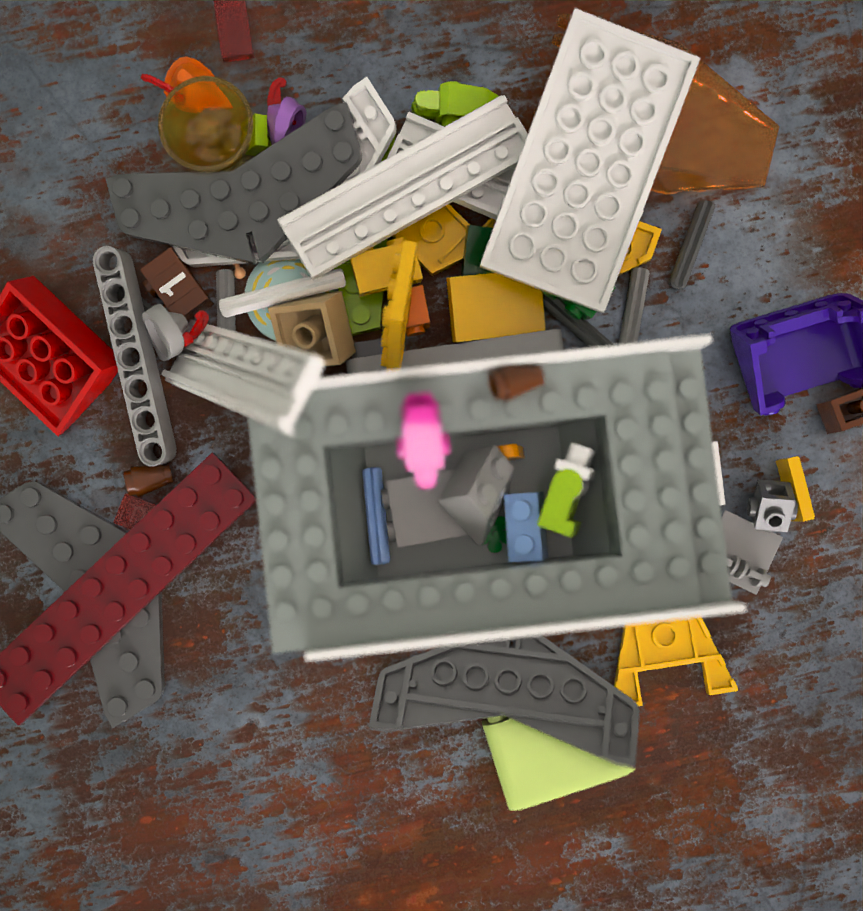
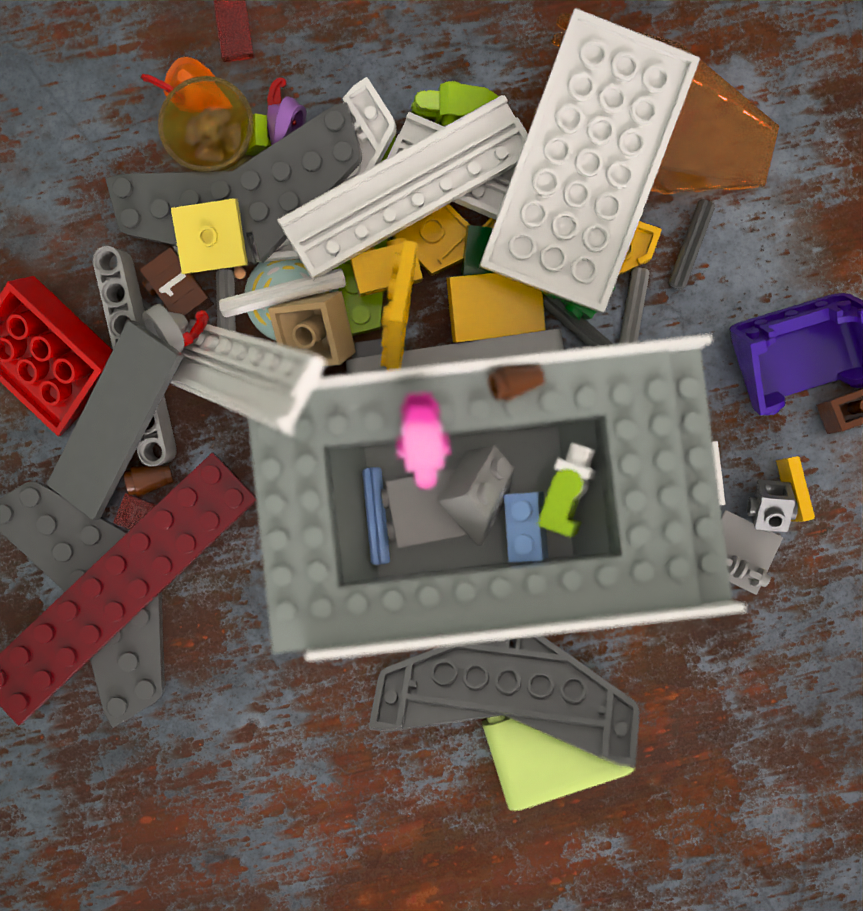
orange brick [406,285,430,337] -> none
green plant [483,516,507,553] -> none
light orange tile [496,444,525,461] -> none
yellow wing [614,616,738,706] -> none
none -> dark grey tile [47,320,184,520]
none -> light yellow plate [171,198,248,274]

